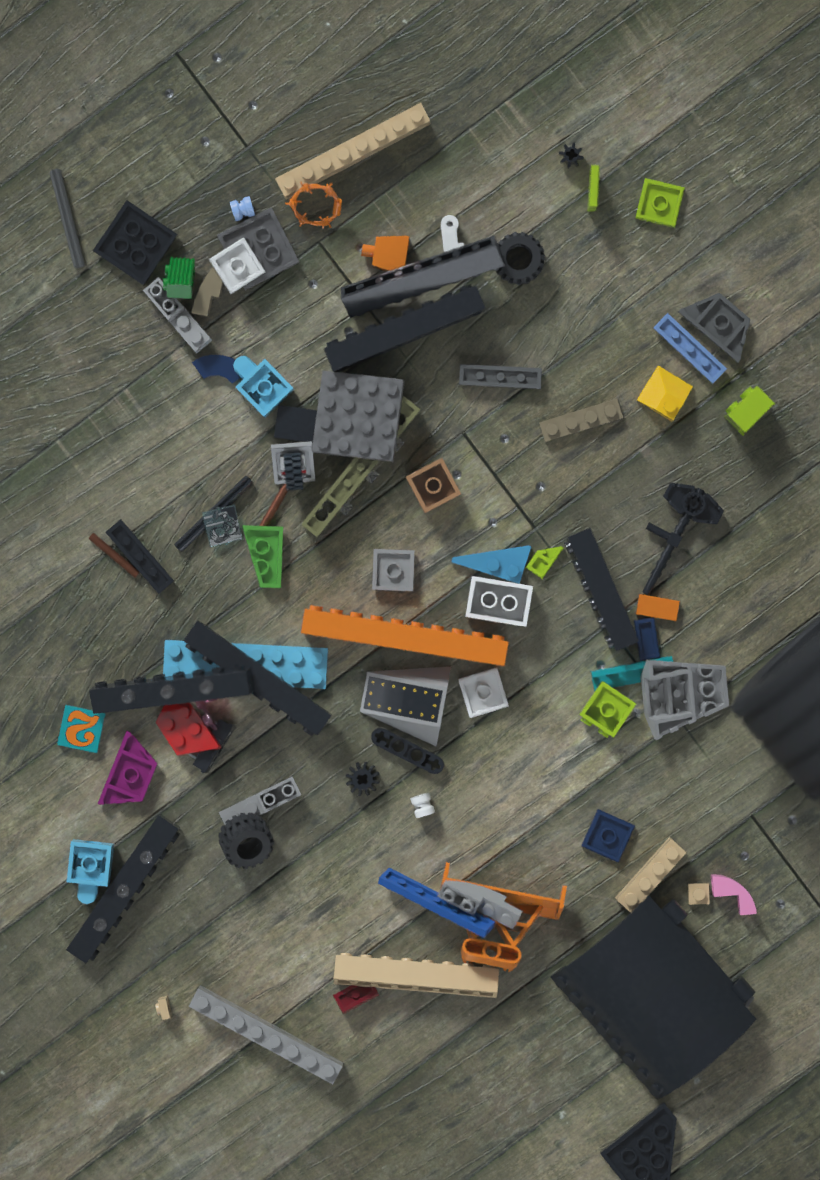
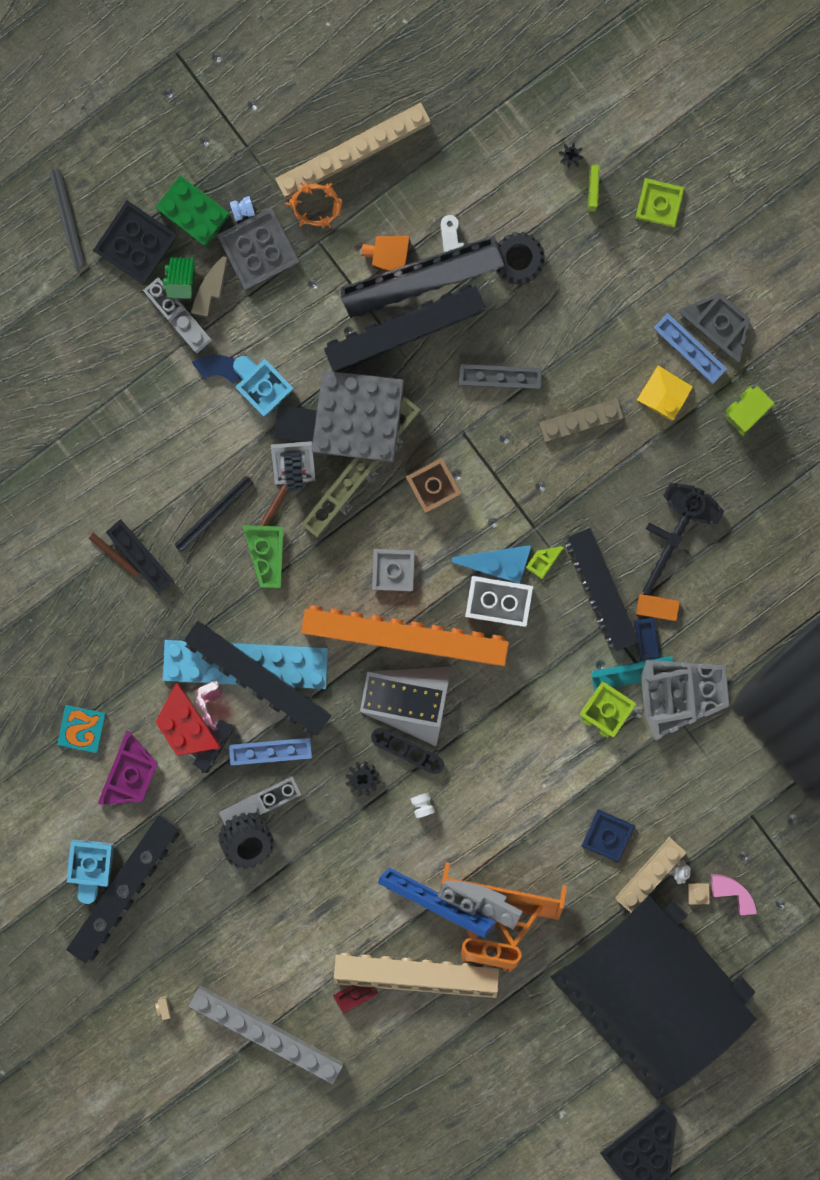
black piece [89,664,255,714] -> none
piece [202,505,243,547] -> none
white tile [209,237,265,294] -> none
white tile [458,667,509,718] -> none
none -> green brick [155,175,231,248]
none -> medium blue plate [229,738,312,765]
none -> white plant [669,860,691,884]

